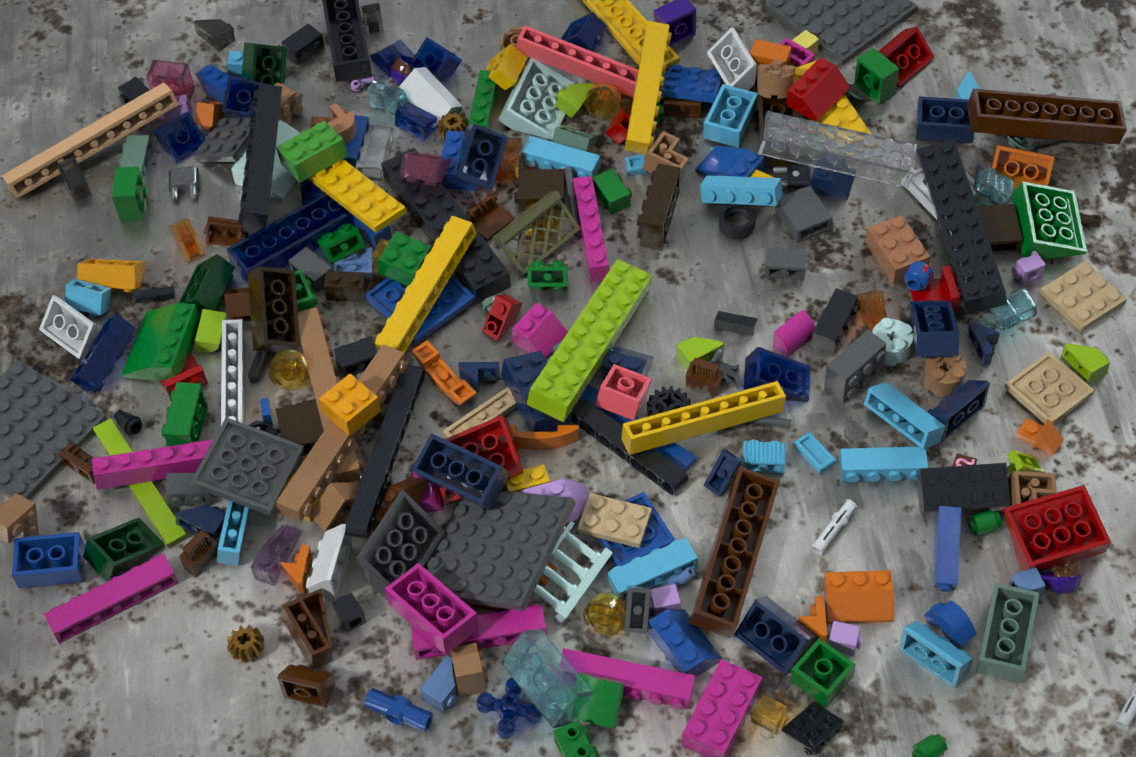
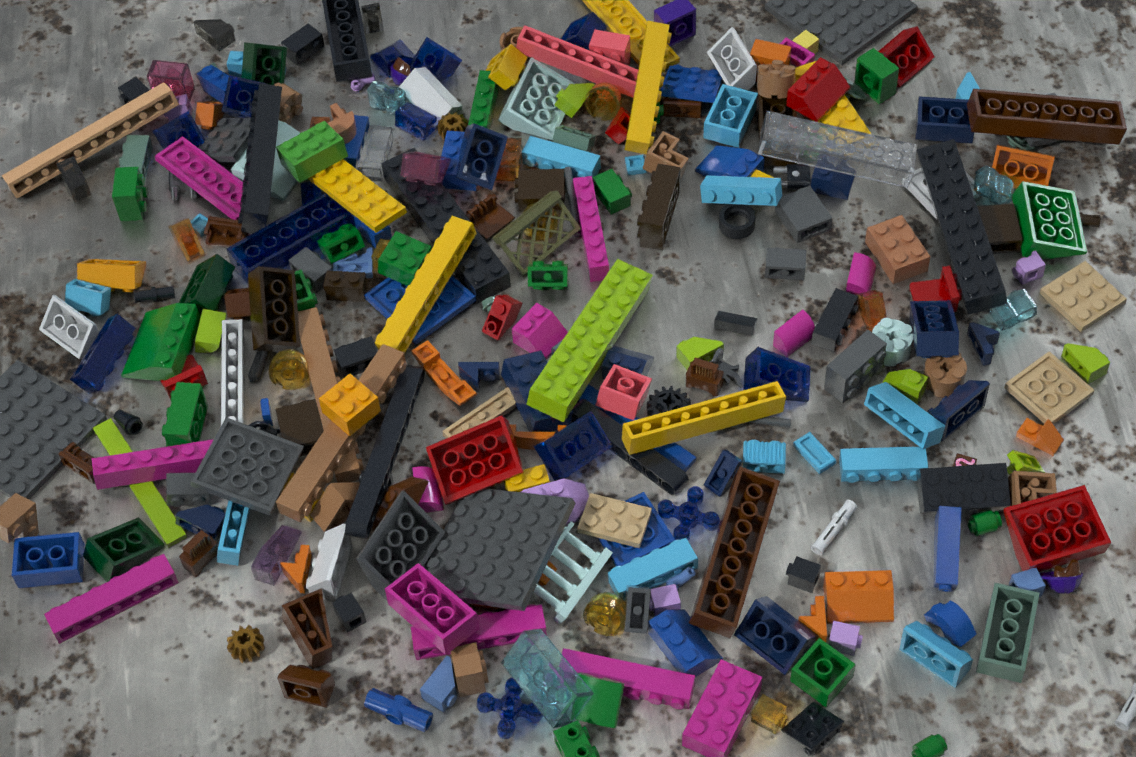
dark blue brick [411,433,510,511] -> none
blue head [904,261,934,291] -> none
none -> dark pink plate [155,136,243,220]
none -> medium azure tile [187,213,208,238]
none -> clear blue slope [534,411,613,481]
none -> coral brick [589,30,631,66]
none -> clear blue gear [658,486,720,541]
none -> black brick [786,556,821,593]
none -> dark pink brick [846,252,876,299]
none -> lime slope [882,369,928,405]

